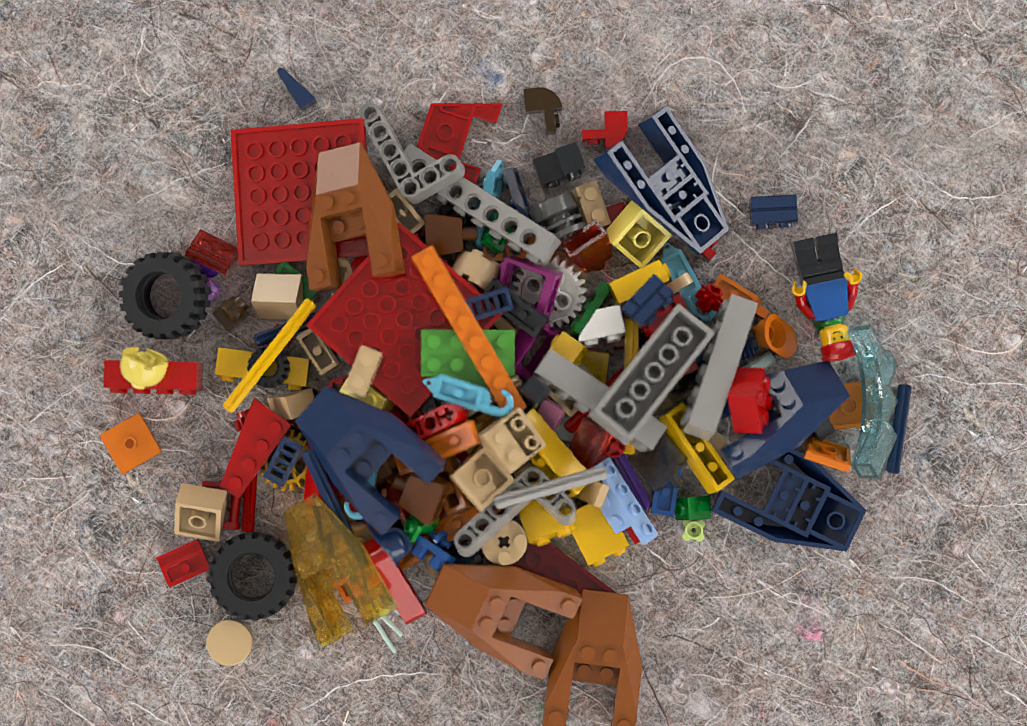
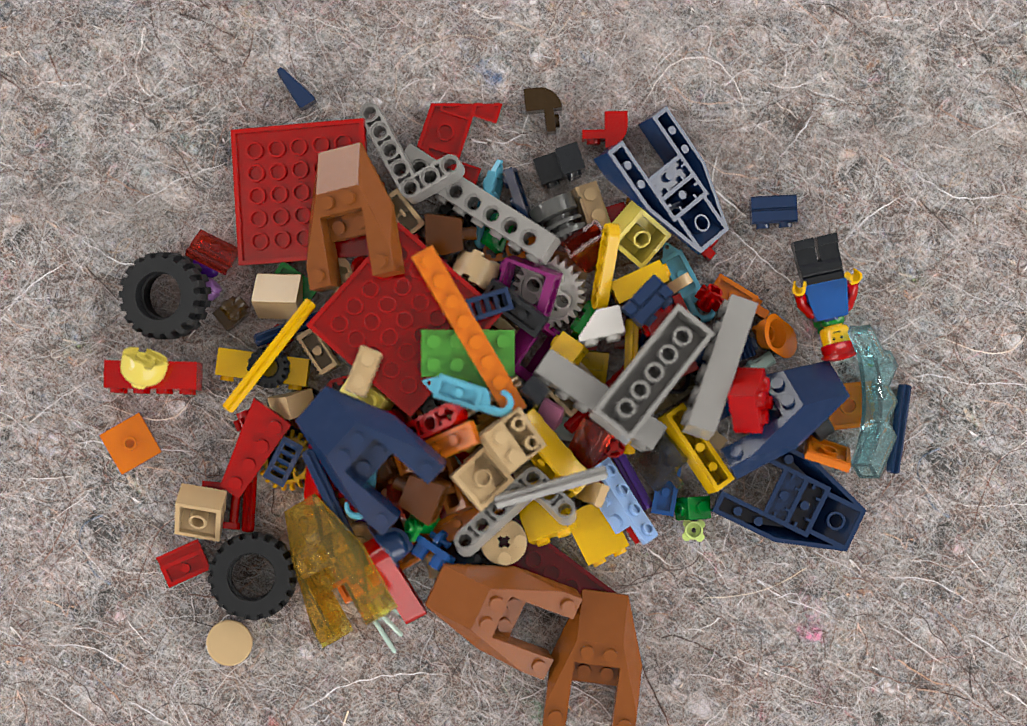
none -> yellow beam [591,223,620,309]

